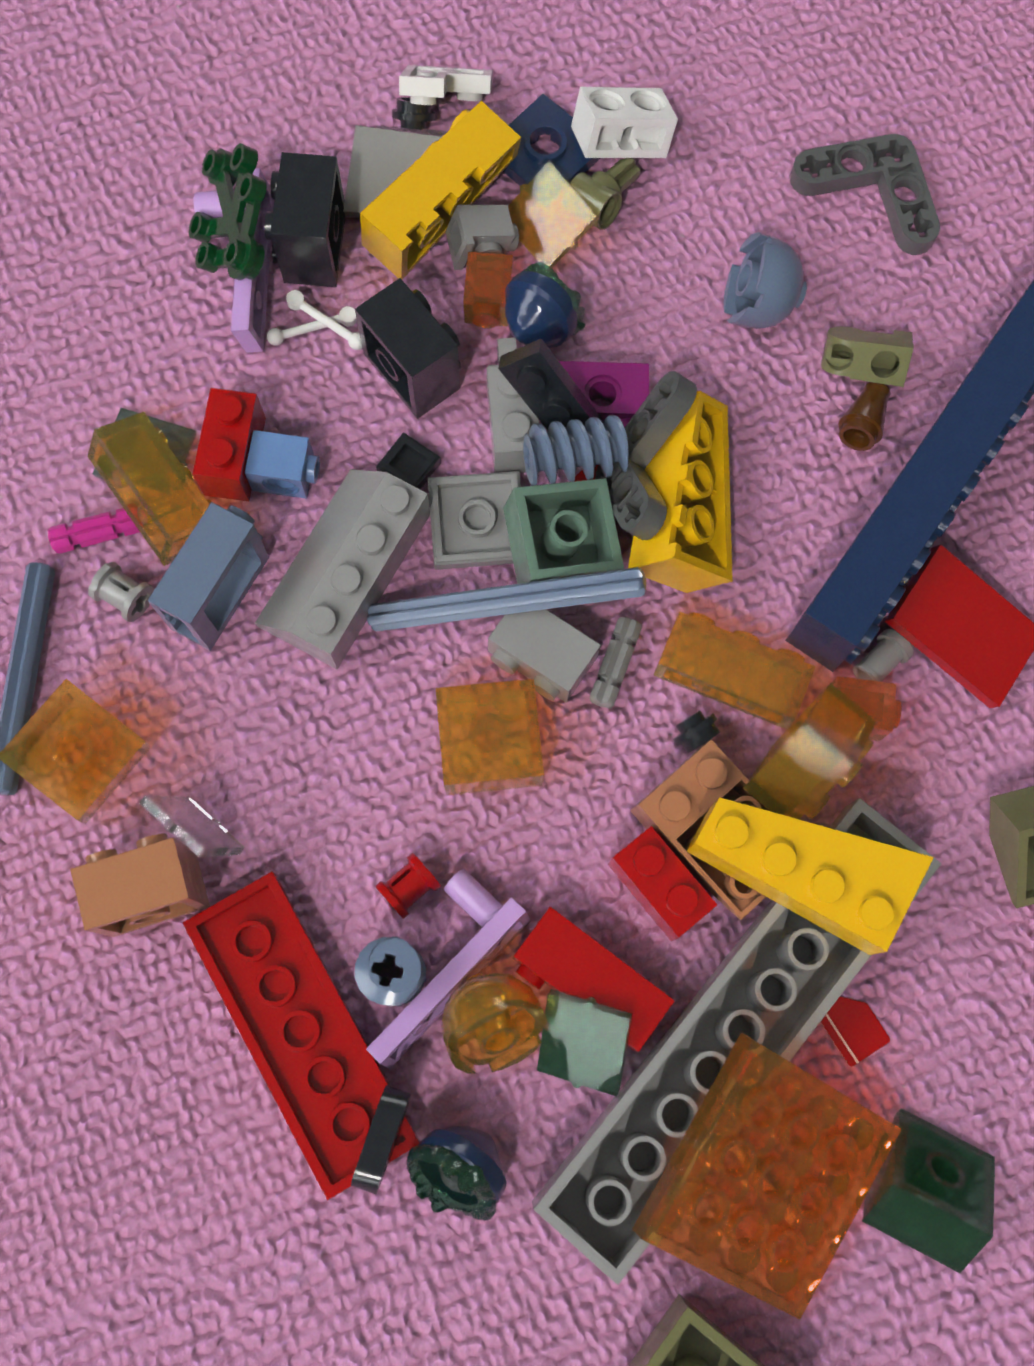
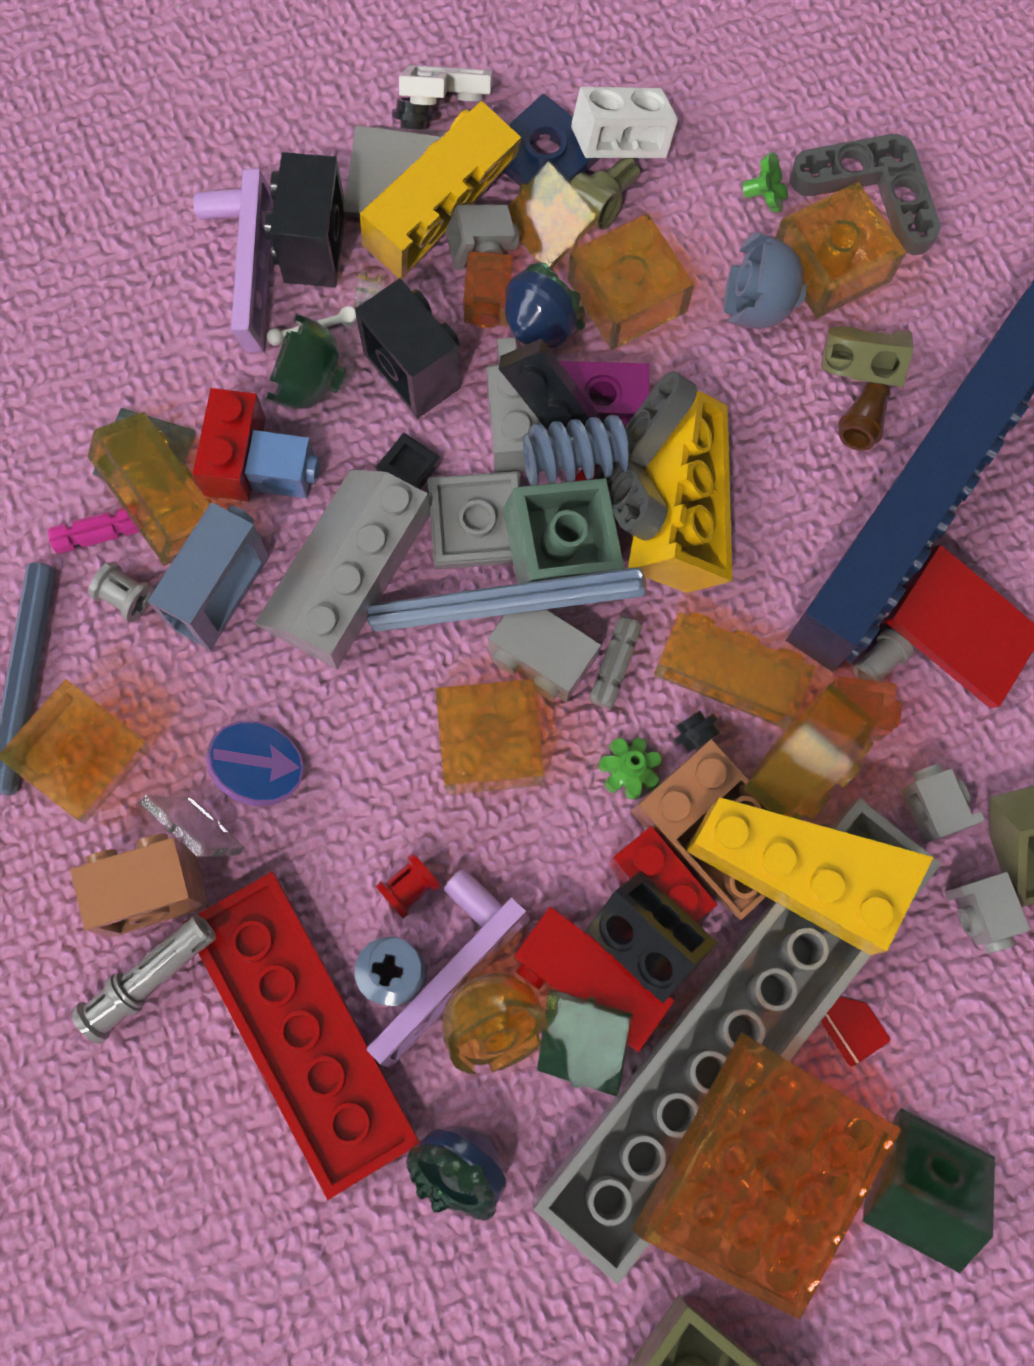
dark green plant [189,143,266,281] -> none
white hinge [286,290,362,350] -> none
black beam [351,1085,411,1195] -> none
none -> light grey pin [71,914,216,1044]
none -> blue piece [206,721,304,806]
none -> clear green cylinder [264,312,346,410]
none -> clear bush [354,271,385,308]
none -> clear yellow brick [567,213,695,350]
none -> black brick [586,871,718,1004]
none -> bright green plant [598,738,662,800]
none -> bright green plant [743,152,788,212]
none -> clear yellow brick [776,182,907,319]
none -> light grey brick [901,763,985,844]
none -> light grey brick [945,872,1030,954]

